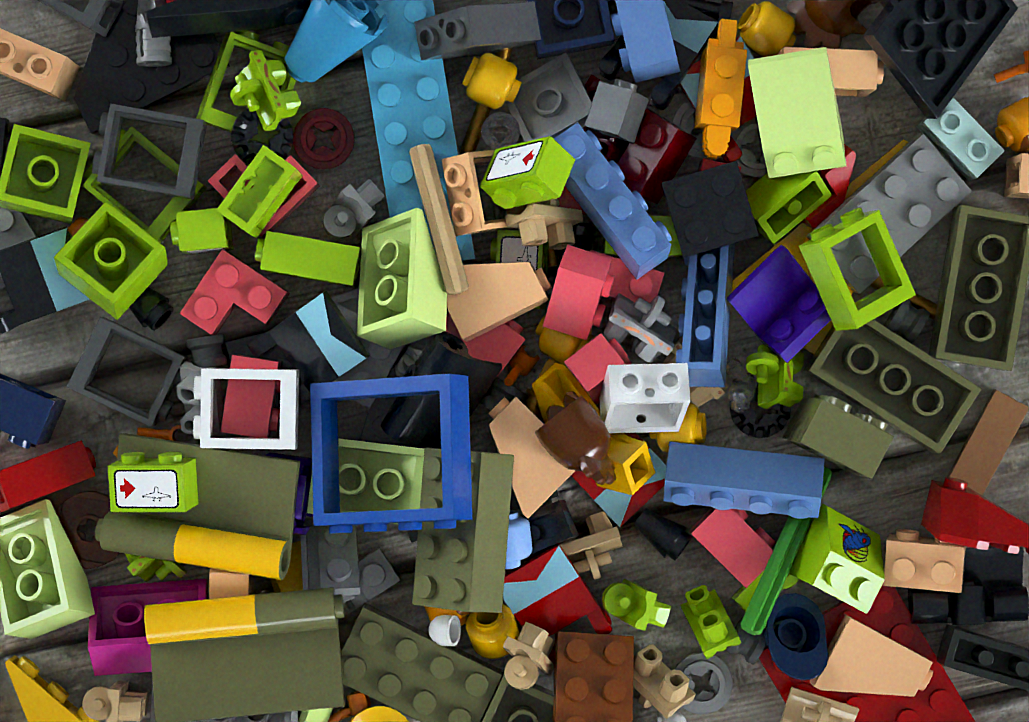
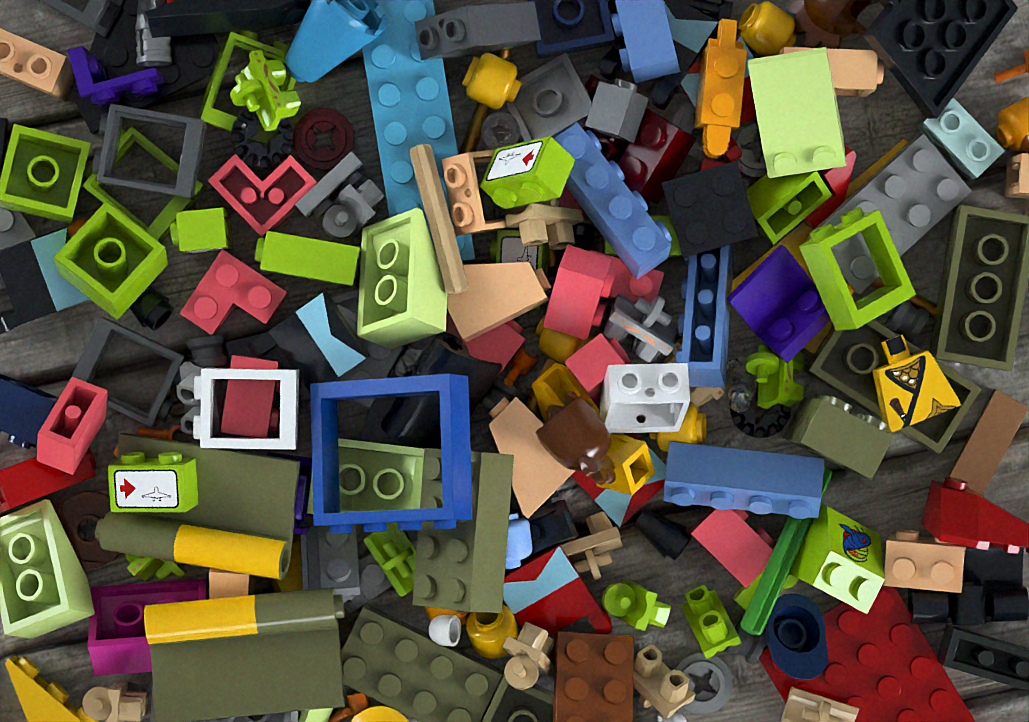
lime window [216,145,303,238] -> none
light nougat slope [809,614,933,697] -> none
none -> coral brick [37,377,108,475]
none -> dark purple bracket [67,46,165,108]
none -> light grey plate [295,151,364,219]
none -> lime hips [363,524,417,597]
none -> yellow torso [873,334,961,433]

